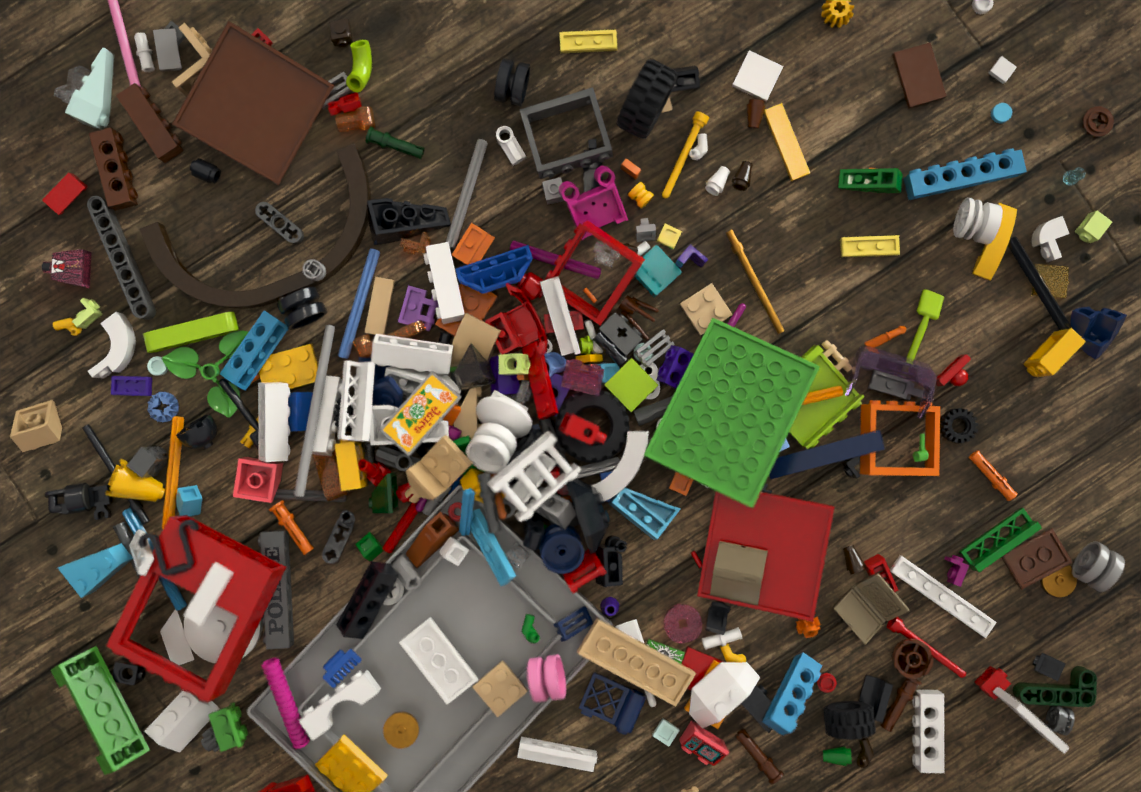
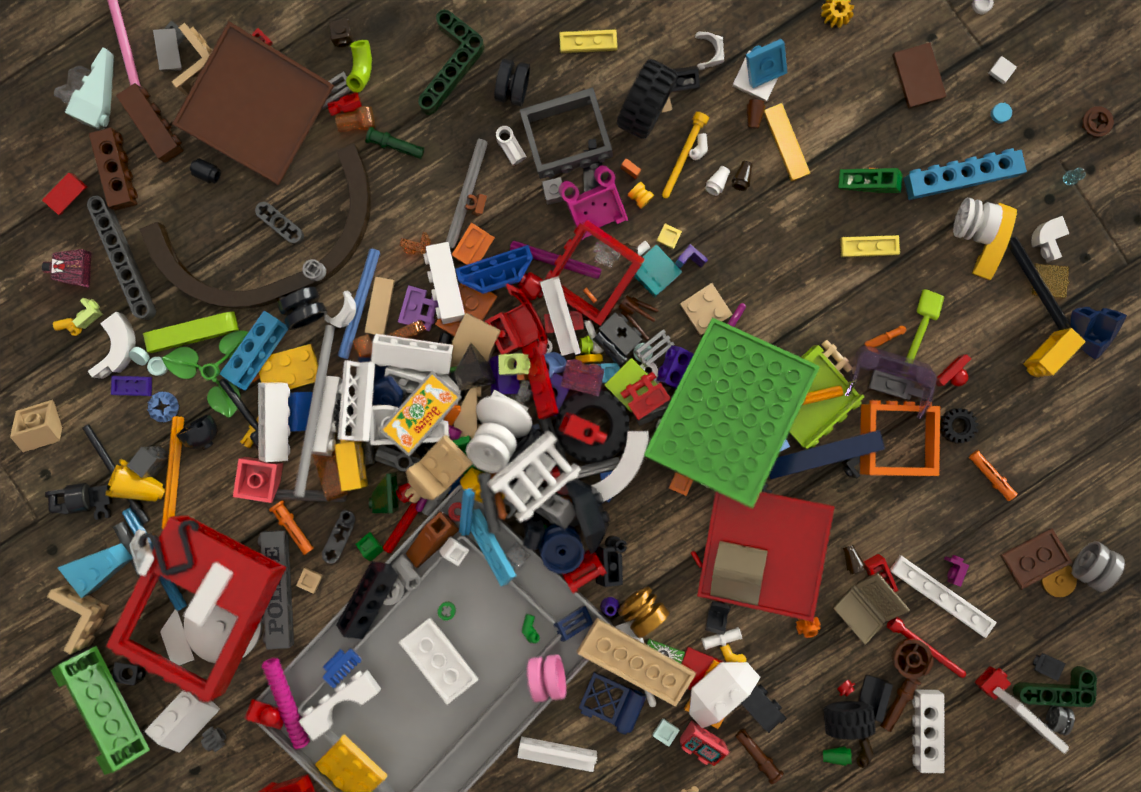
white axle [134,33,155,72] -> none
medium azure panel [176,485,203,516] -> none
bright green bracket [208,702,248,752] -> none
red pin [358,459,392,486] -> none
black wedge [367,198,451,245] -> none
pearl gold piece [383,712,419,749] -> none
tan plate [472,660,528,717] -> none
medium azure wedge [609,488,681,540] -> none
light grey tile [636,218,656,242] -> none
clear pink plate [663,604,702,644] -> none
pearl gold bar [726,230,785,334] -> none
dark azure brick [762,652,822,735] -> none
red plate [817,673,837,693] -> none
bright green hand [913,434,929,462] -> none
green fence [959,508,1042,572] -> none
yellowish green brick [1075,210,1112,243] -> none
none -> tan bracket [47,584,109,654]
none -> light aqua tile [129,347,150,365]
none -> red tile [244,699,284,730]
none -> tan plate [296,567,323,594]
none -> white helmet [324,291,356,328]
none -> dark green beam [418,9,484,115]
none -> green bush [437,601,456,621]
none -> dark orange tile [464,194,487,217]
none -> pearl gold wheel [617,586,670,638]
none -> red plate [620,371,671,420]
none -> white helmet [695,32,724,70]
none -> dark azure tile [746,39,787,88]
none -> red plate [837,679,855,697]

